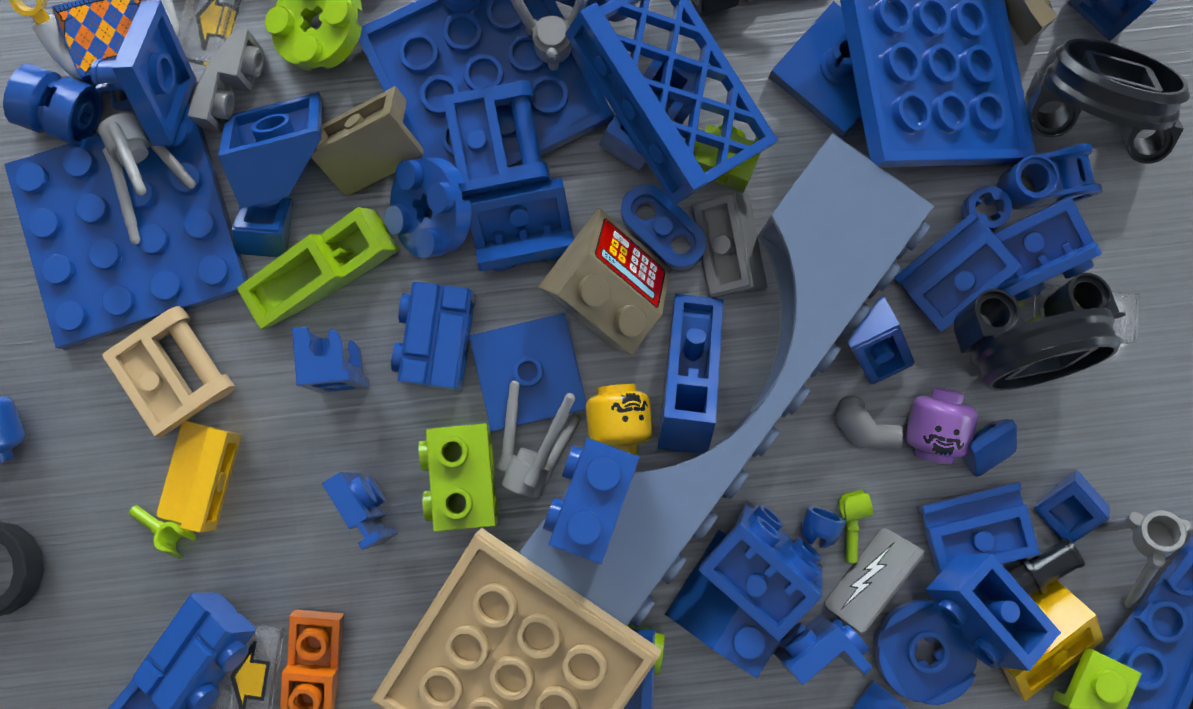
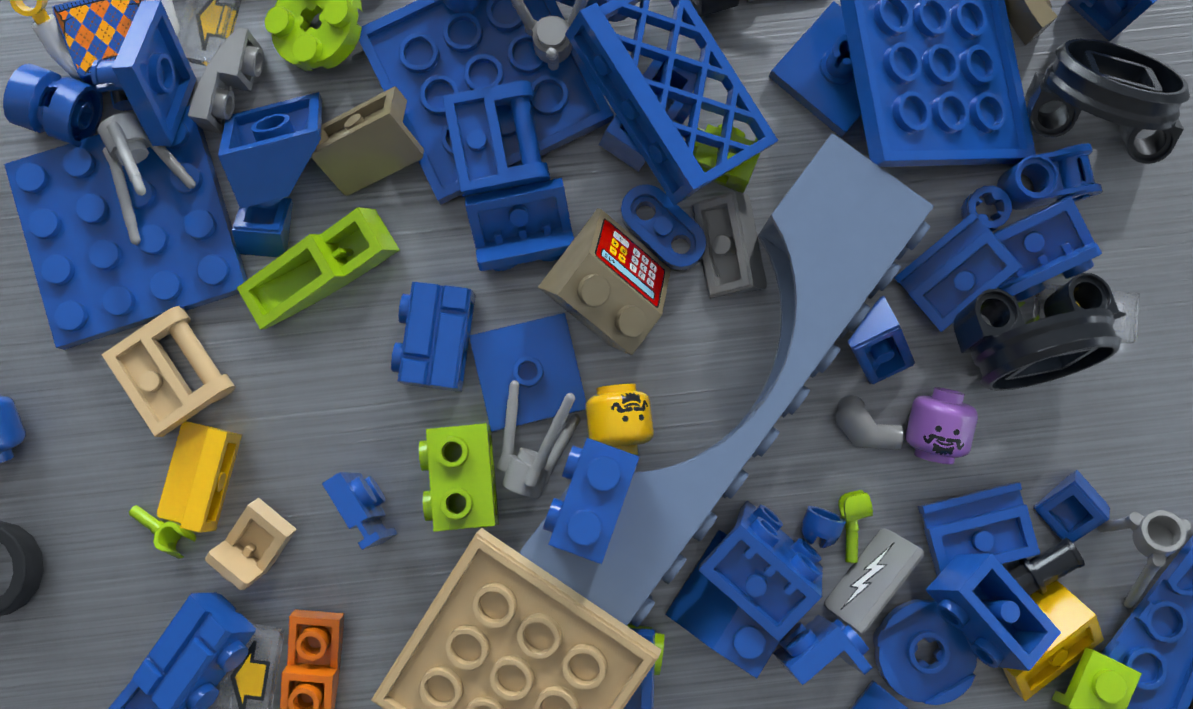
blue hinge [292,326,369,393] -> none
blue plate [384,157,472,258] -> none
blue slope [657,293,724,454] -> none
blue slope [961,419,1017,477] -> none
none -> tan bracket [205,498,297,590]

